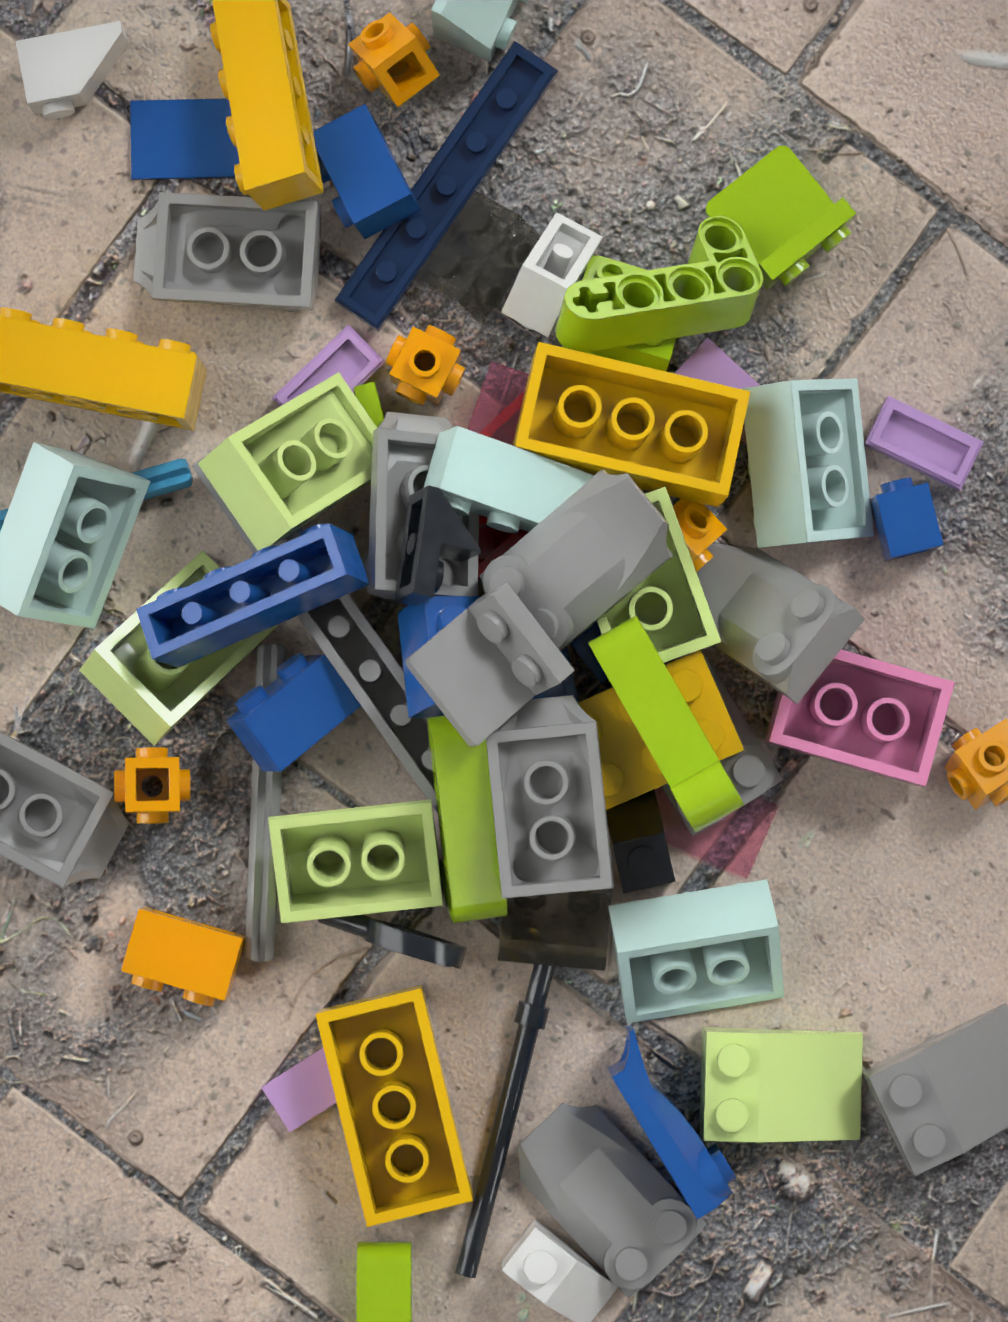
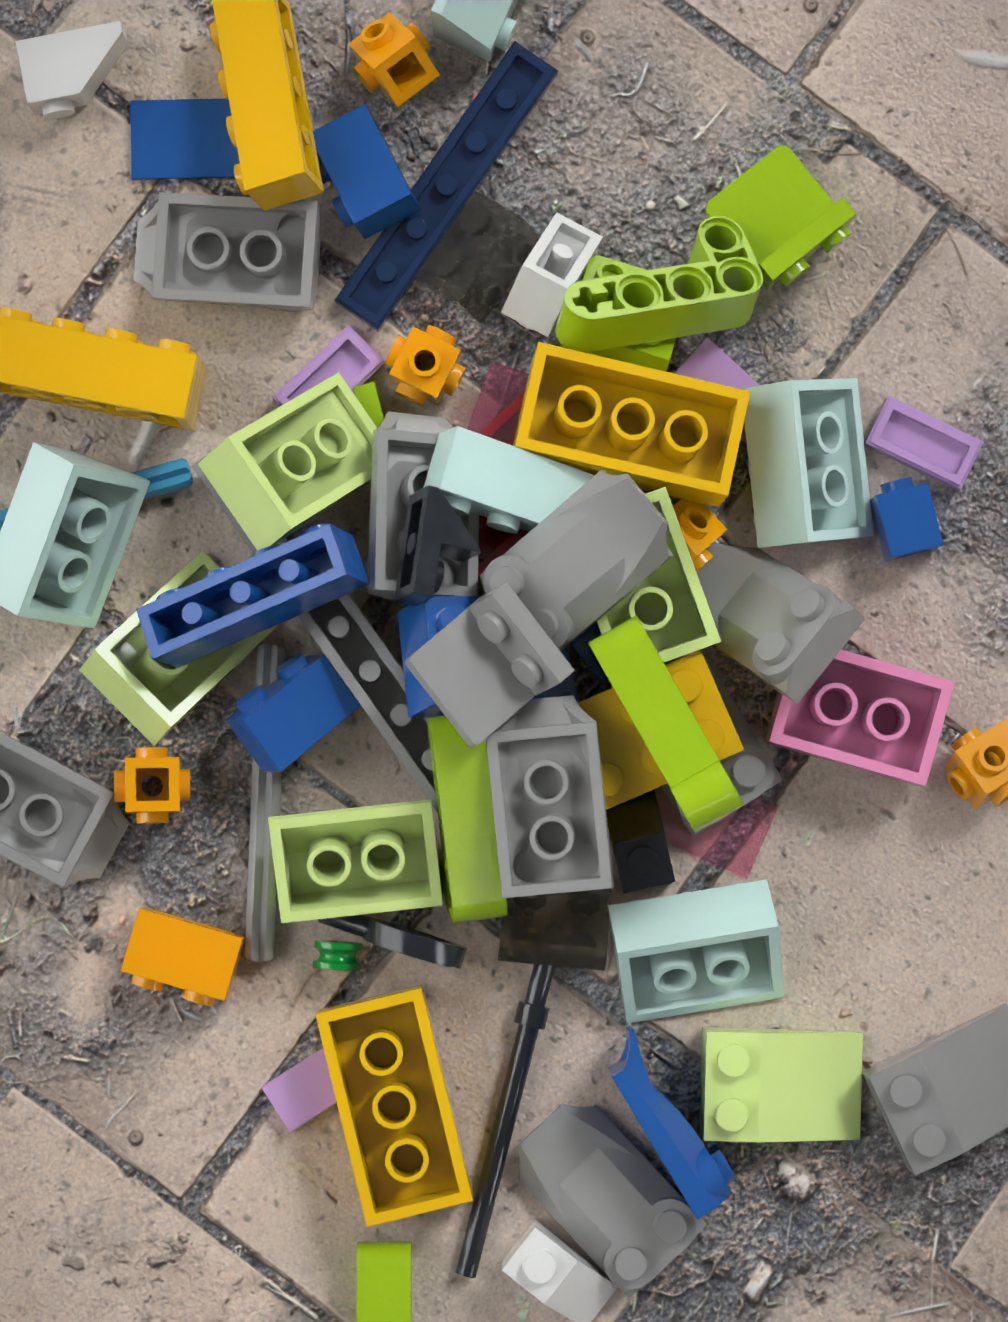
none -> green bush [313,940,362,971]

